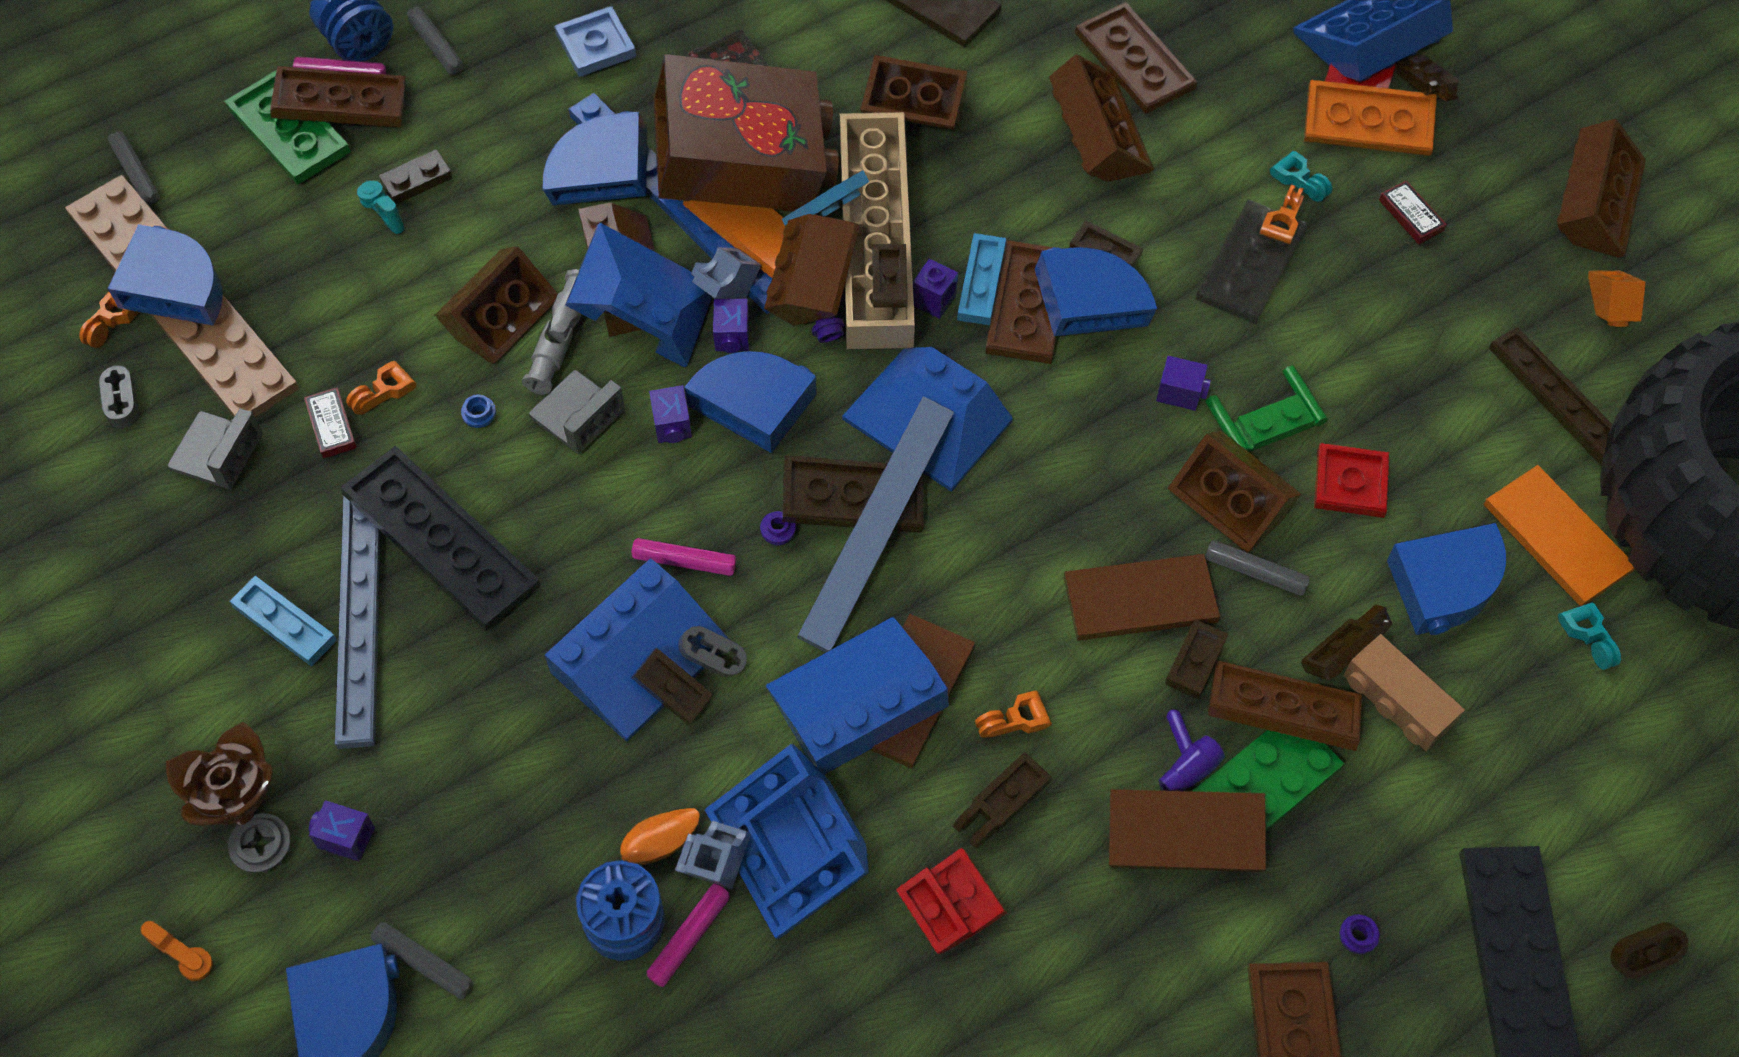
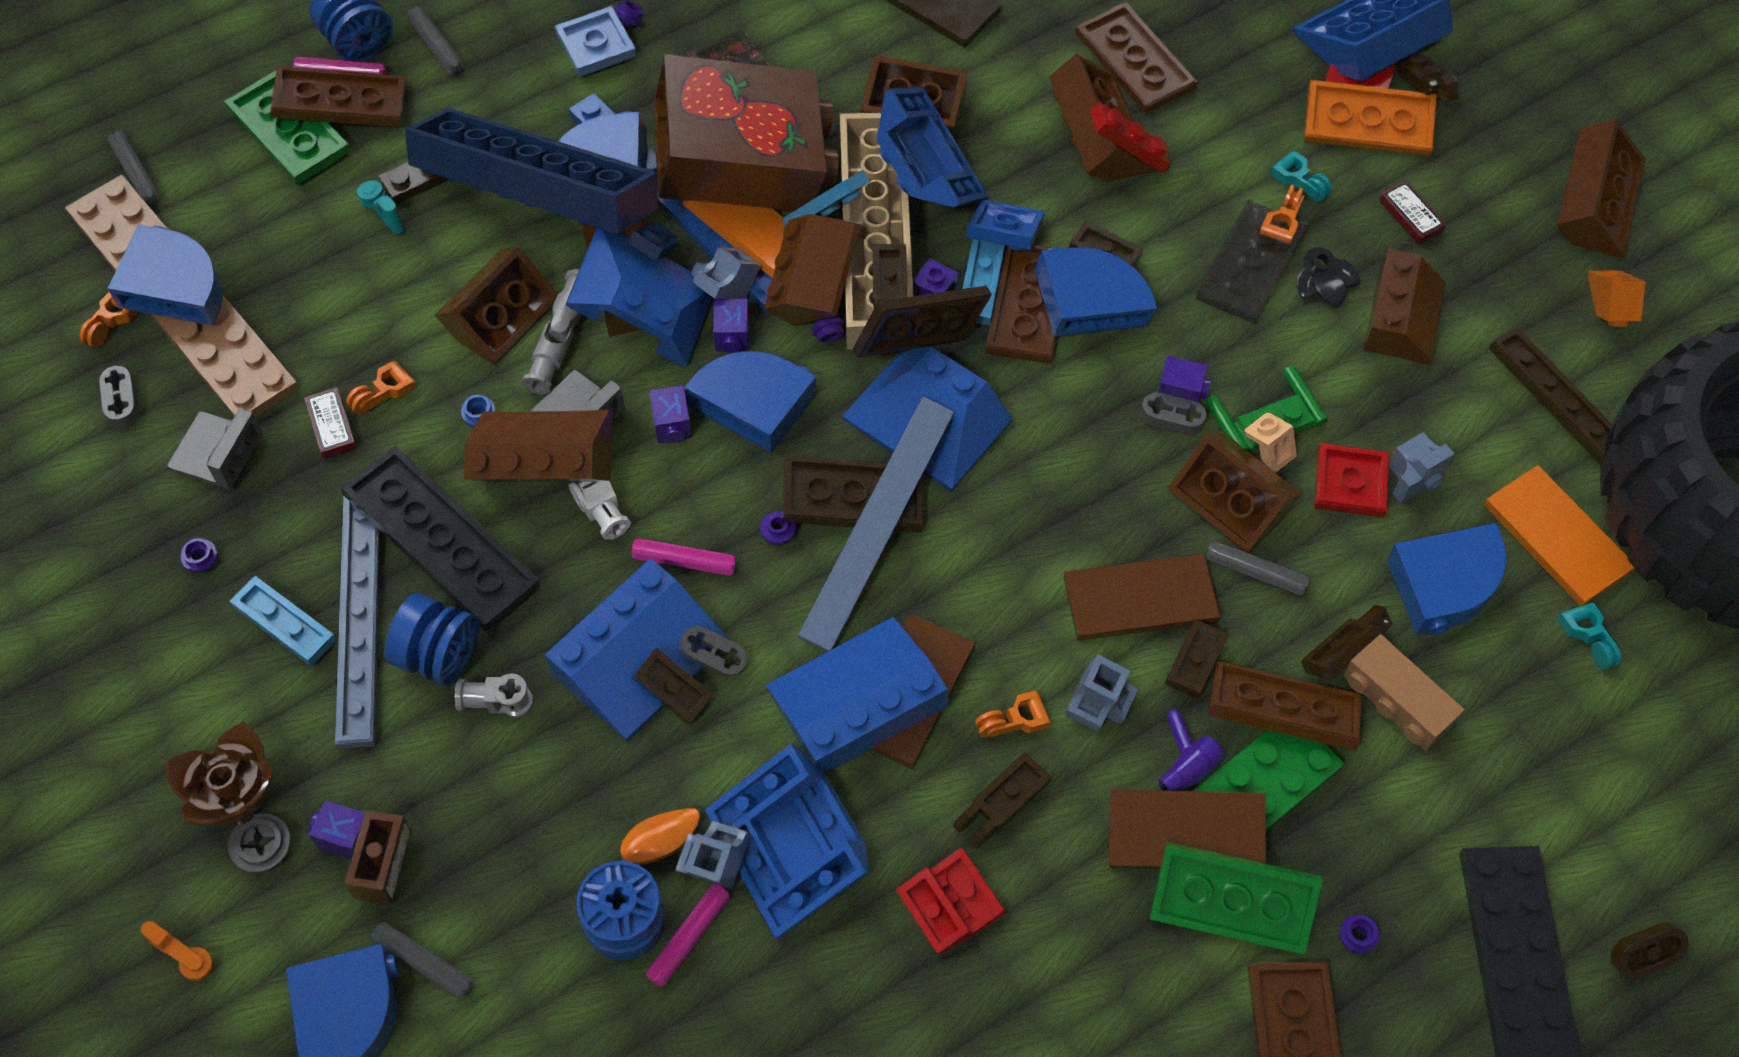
none -> dark purple plate [181,538,218,573]
none -> reddish brown brick [345,810,412,905]
none -> blue wheel [385,593,479,687]
none -> dark blue brick [405,108,658,234]
none -> light grey connector [455,673,534,718]
none -> reddish brown slope [464,410,612,482]
none -> white connector [569,481,631,540]
none -> dark purple plate [614,0,644,28]
none -> dark blue hinge [627,223,680,261]
none -> dark brown tile [853,286,992,358]
none -> blue slope [876,87,989,207]
none -> blue plate [966,199,1045,250]
none -> sand blue brick [1064,654,1138,731]
none -> red plate [1091,102,1170,173]
none -> dark grey beam [1140,392,1206,436]
none -> green plate [1150,842,1323,955]
none -> light nougat bracket [1245,413,1297,473]
none -> black plate [1296,247,1360,308]
none -> reddish brown slope [1363,248,1445,365]
none -> sand blue brick [1389,432,1455,504]

